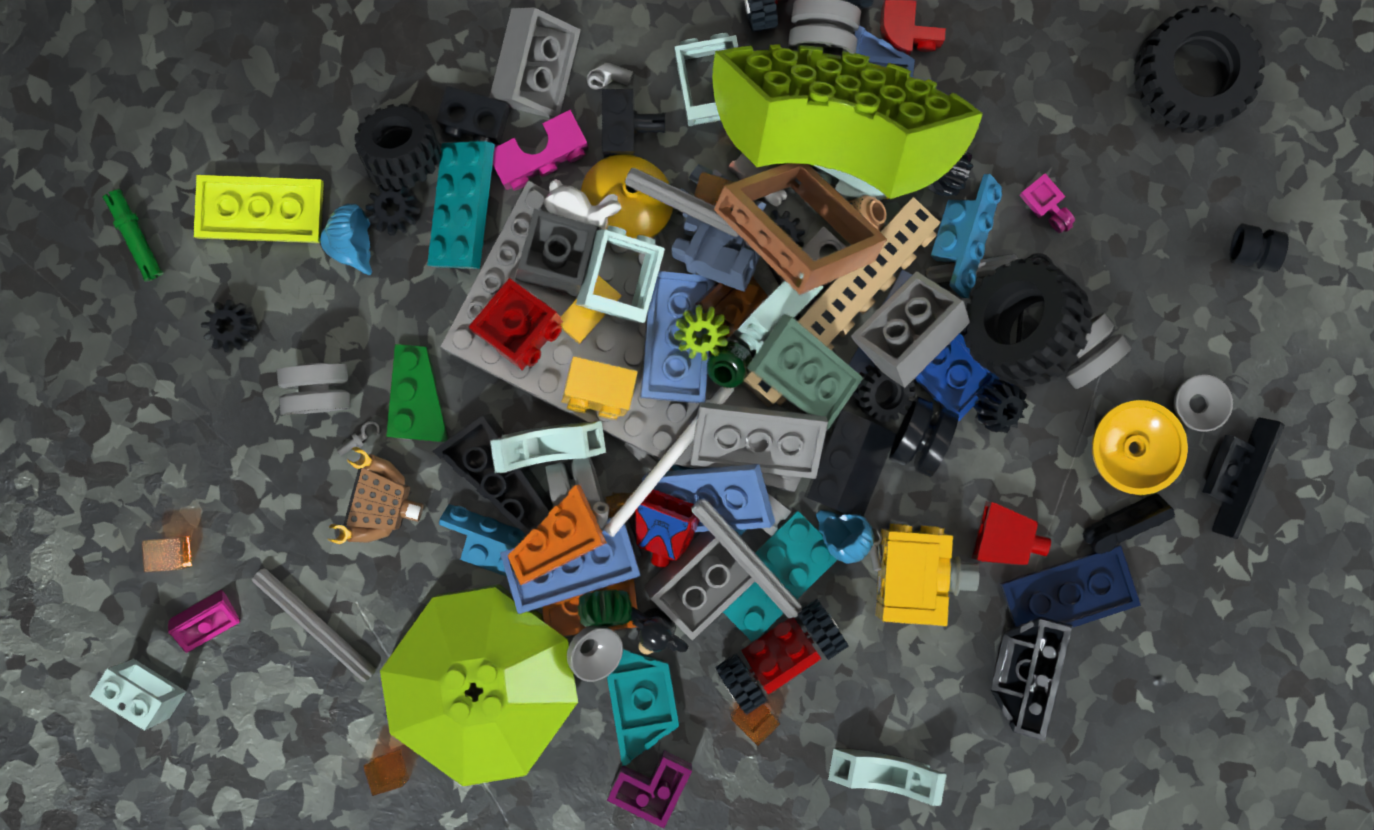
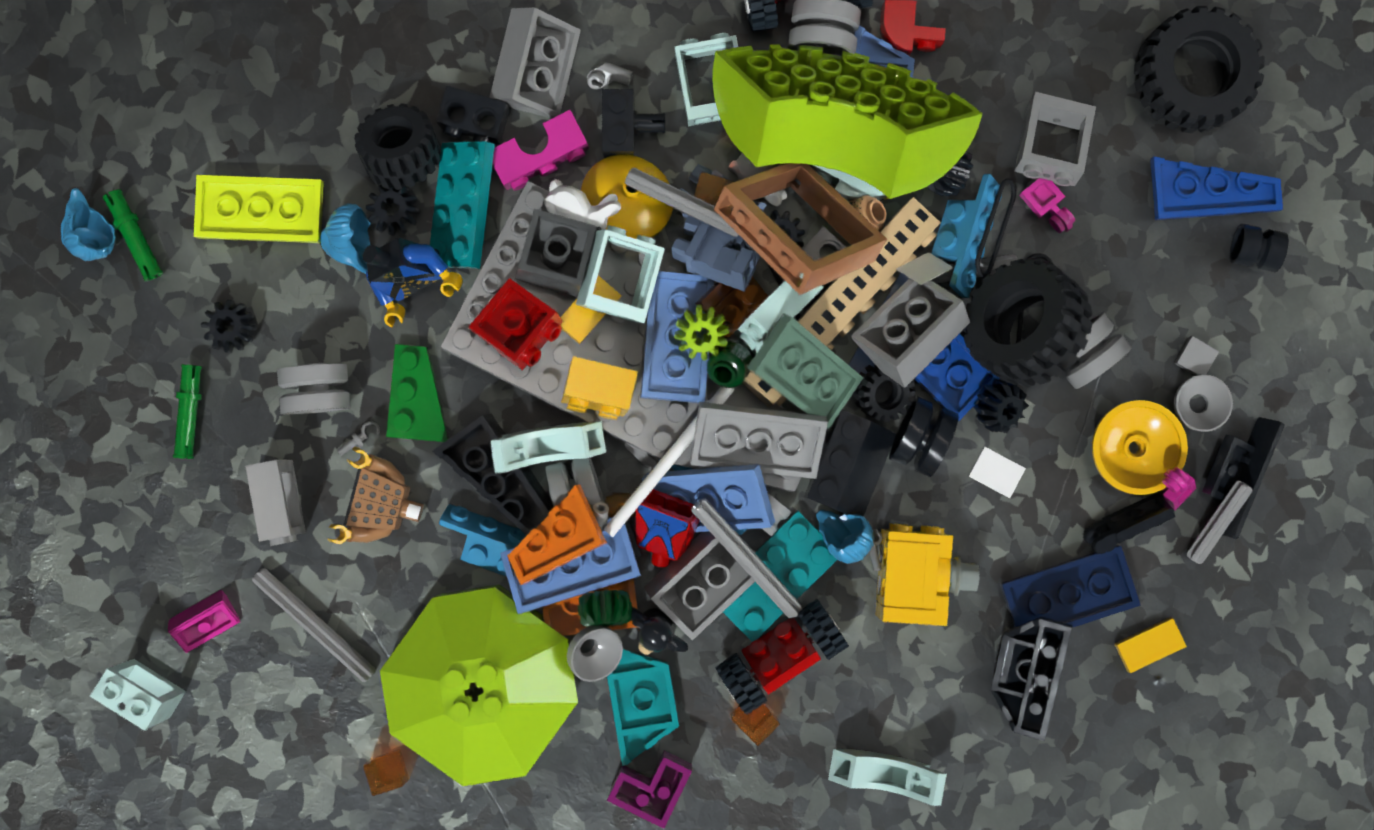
clear orange panel [142,536,192,572] -> none
red torso [972,501,1051,565] -> none
none -> dark azure hair [61,188,116,261]
none -> green pin [173,364,202,459]
none -> light grey window [245,460,306,546]
none -> torso [363,238,463,327]
none -> white sticker [896,252,954,285]
none -> white sticker [969,447,1026,498]
none -> black piece [975,178,1016,277]
none -> light grey window [1014,92,1096,186]
none -> yellow tile [1114,617,1187,673]
none -> blue wing [1150,157,1283,220]
none -> dark pink plate [1162,466,1196,511]
none -> light grey tile [1174,336,1219,376]
none -> light grey axle [1186,480,1253,564]

